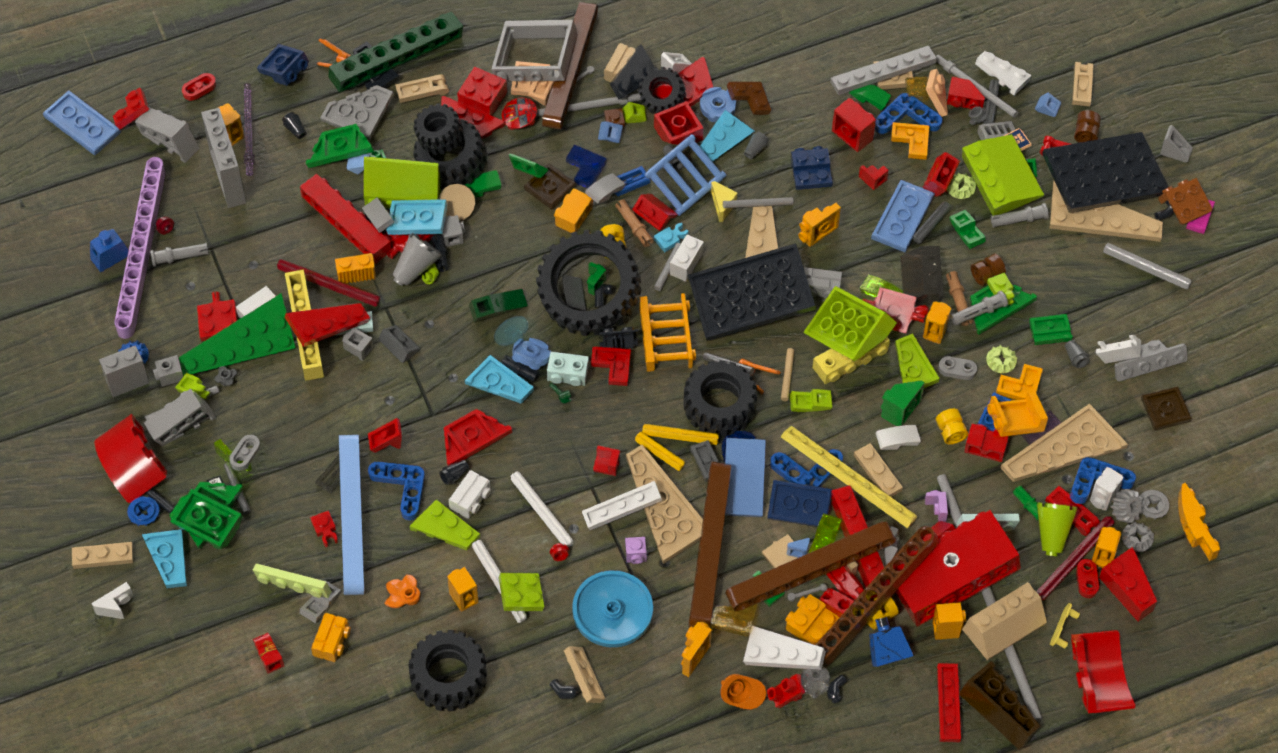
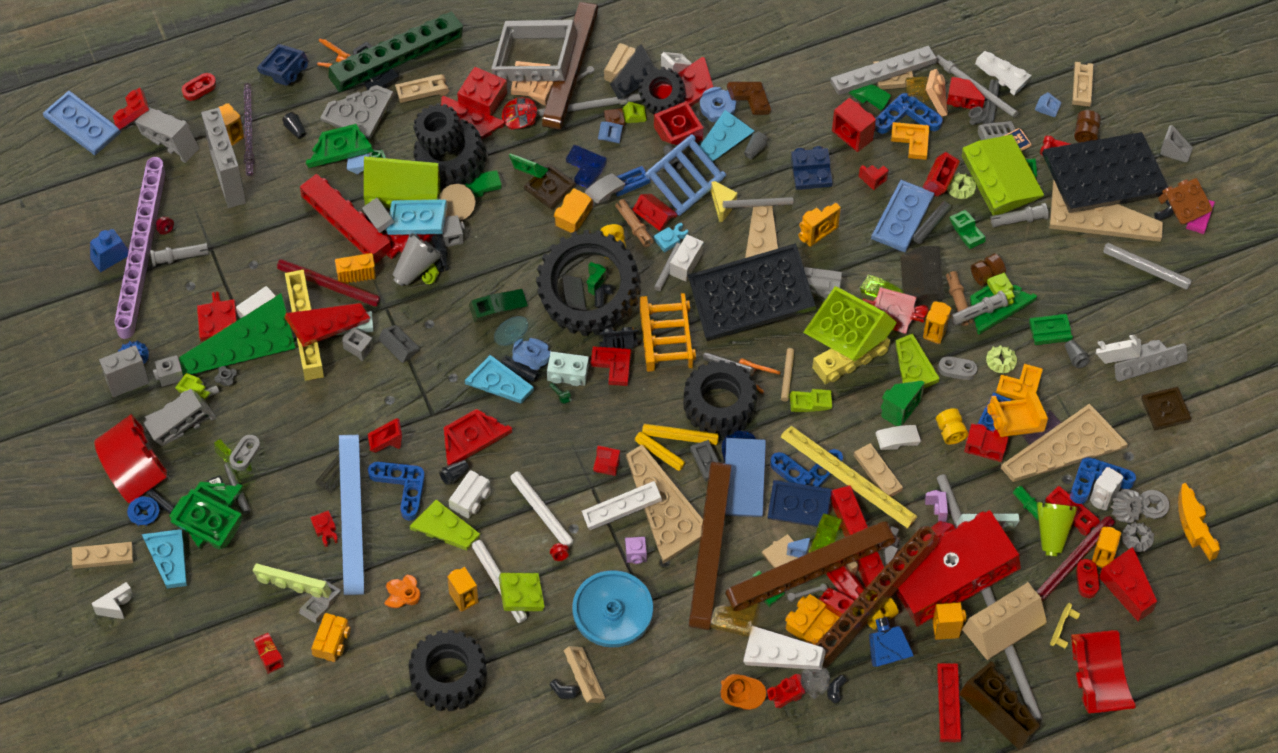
light orange plate [681,622,712,677] -> none

